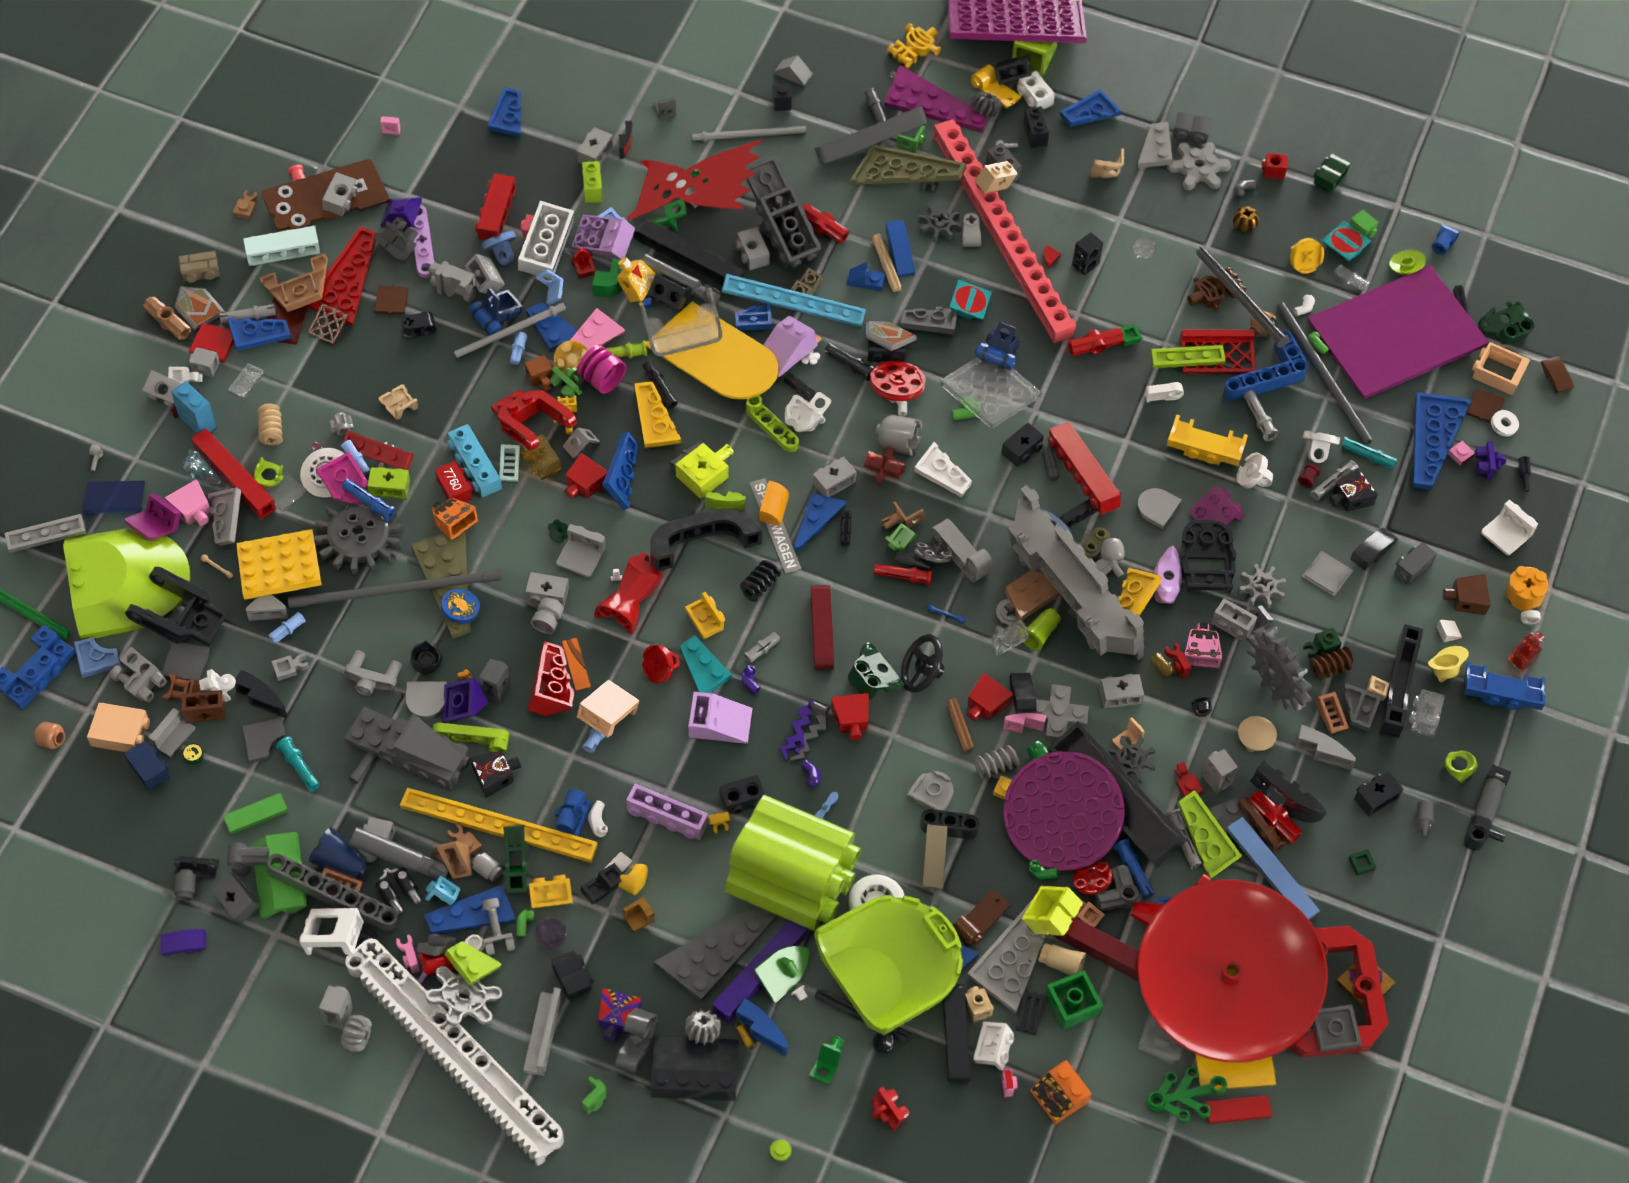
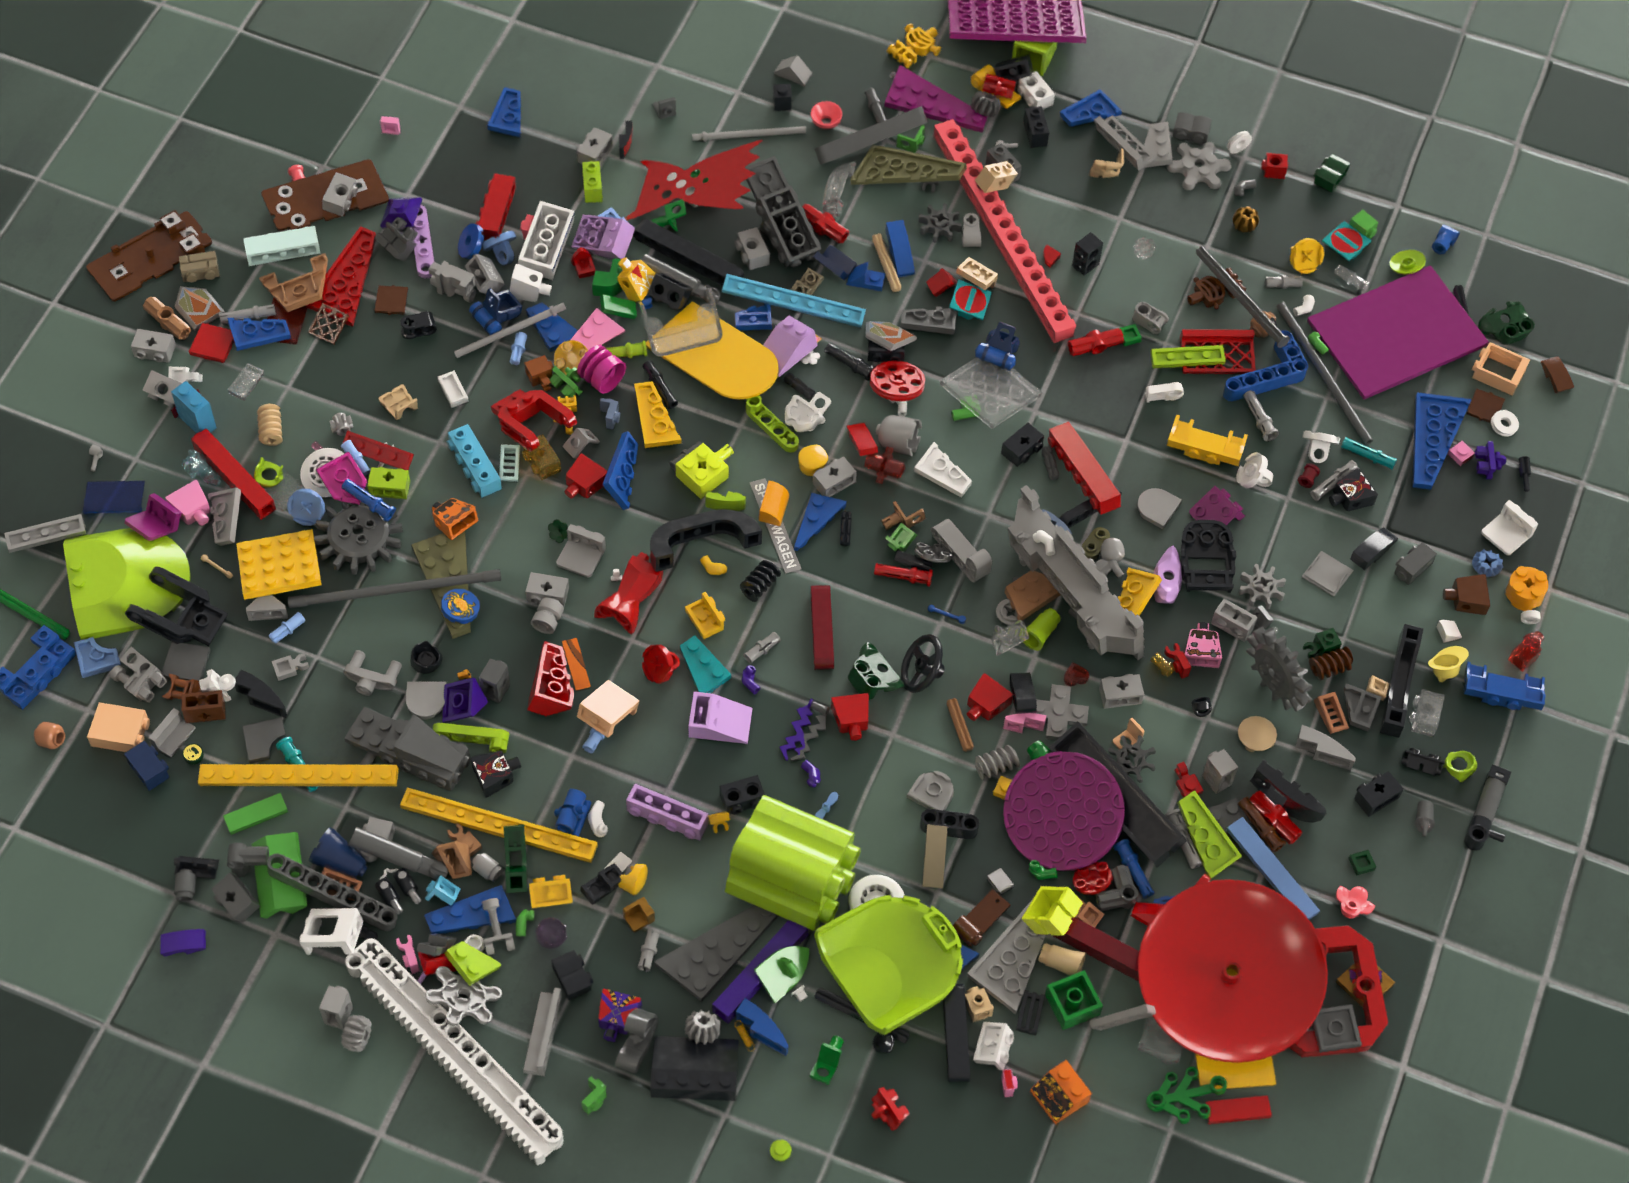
light grey brick [189,347,220,377] -> none
medium nougat plate [233,190,258,220] -> none
red brick [435,461,474,502] -> none
light blue bracket [536,269,564,305] -> none
none -> reddish brown piece [86,210,212,301]
none -> light grey brick [131,329,176,363]
none -> yellow plate [198,764,399,786]
none -> medium blue tile [287,488,325,526]
none -> white tile [437,371,469,408]
none -> blue tile [458,224,484,259]
none -> white torso [509,264,552,302]
none -> green tile [600,294,637,319]
none -> sand blue bracket [600,398,620,430]
none -> light grey pin [637,928,660,972]
none -> yellow arm [700,555,727,575]
none -> yellow hair [798,445,828,476]
none -> coral piece [811,101,842,129]
none -> dark blue panel [813,245,857,281]
none -> clear slope [823,161,856,218]
none -> red tile [847,423,878,456]
none -> red tile [926,268,957,297]
none -> tan bracket [956,257,998,290]
none -> red hips [982,73,1016,99]
none -> flat silver piece [987,868,1013,895]
none -> white arm [1033,530,1055,556]
none -> clear red tile [1064,662,1089,686]
none -> light grey tile [1090,1004,1156,1031]
none -> light grey fence [1094,115,1155,171]
none -> light grey piece [1133,302,1169,334]
none -> white piece [1227,131,1252,154]
none -> light grey pin [1265,275,1303,289]
none -> coral plate [1336,886,1375,918]
none -> black hinge [1401,748,1445,776]
none -> medium blue gear [1472,549,1503,577]

